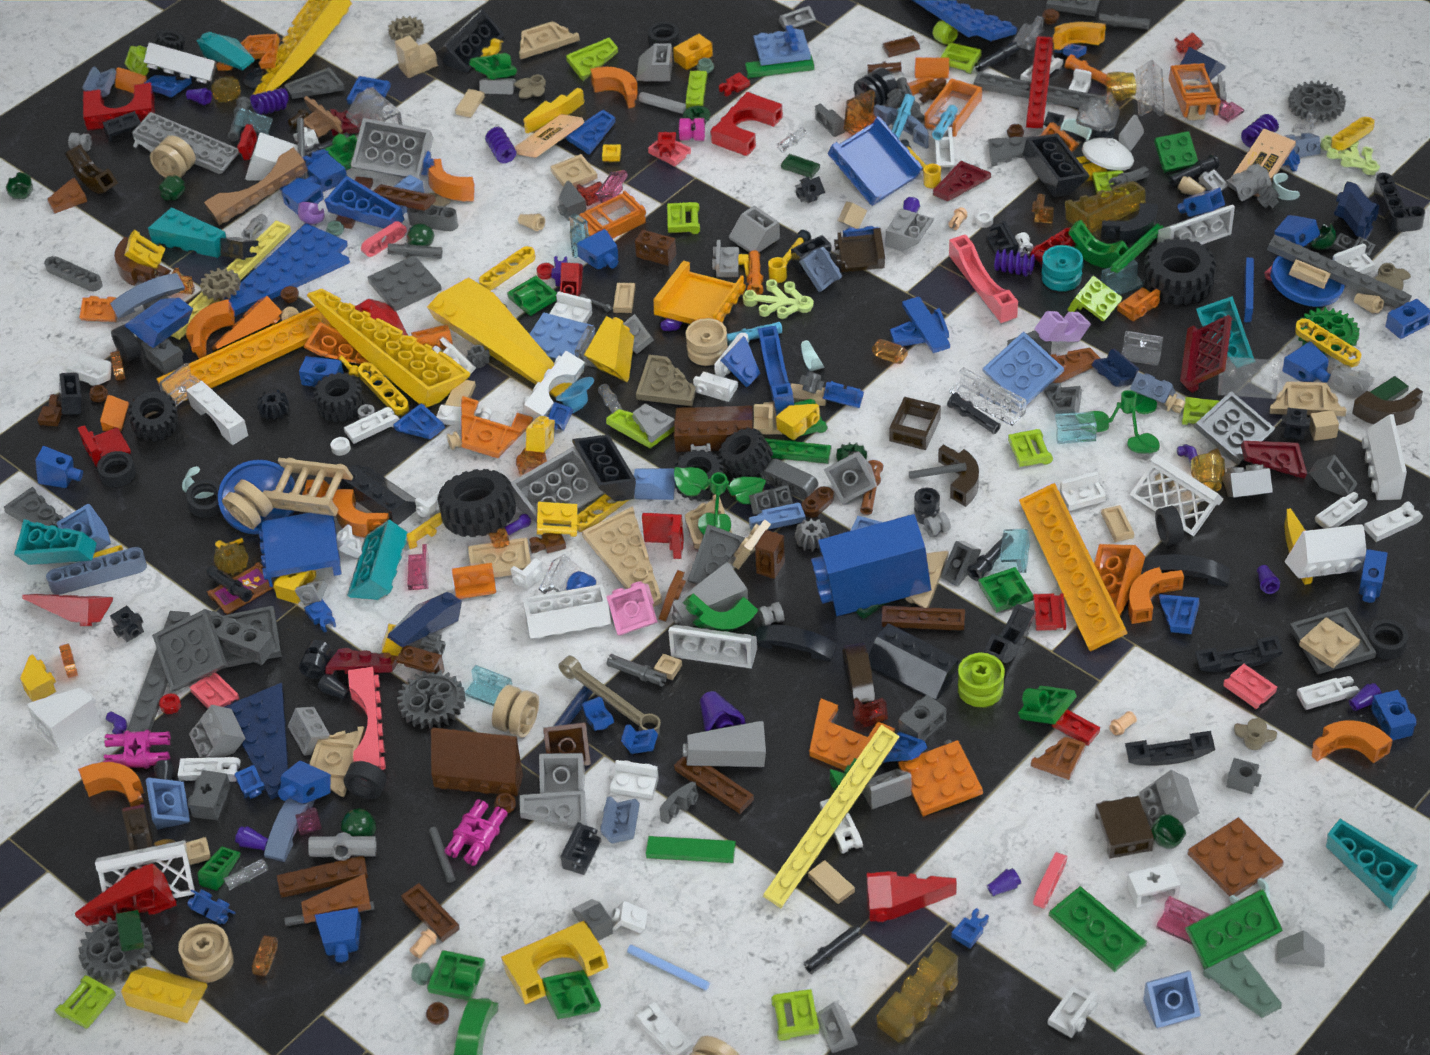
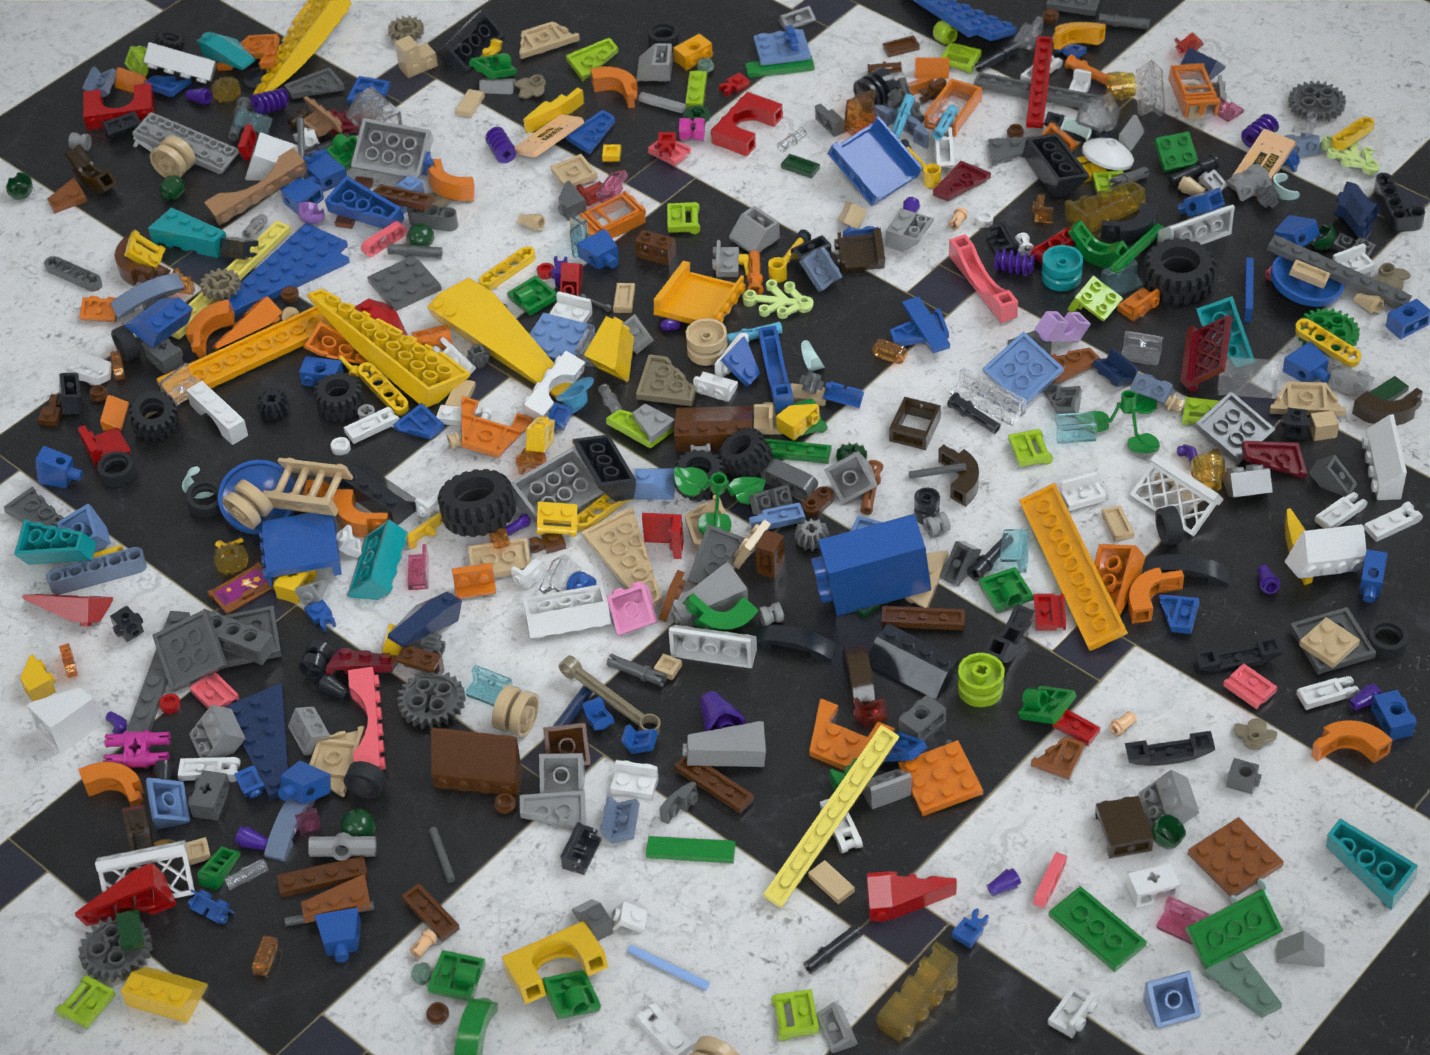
tan wheel [179,923,233,983] -> none
black pin [206,565,253,602] -> none
sand green plate [326,221,344,236] -> none
dark pink pin [445,799,507,866] -> none
black brick [795,176,826,203] -> none

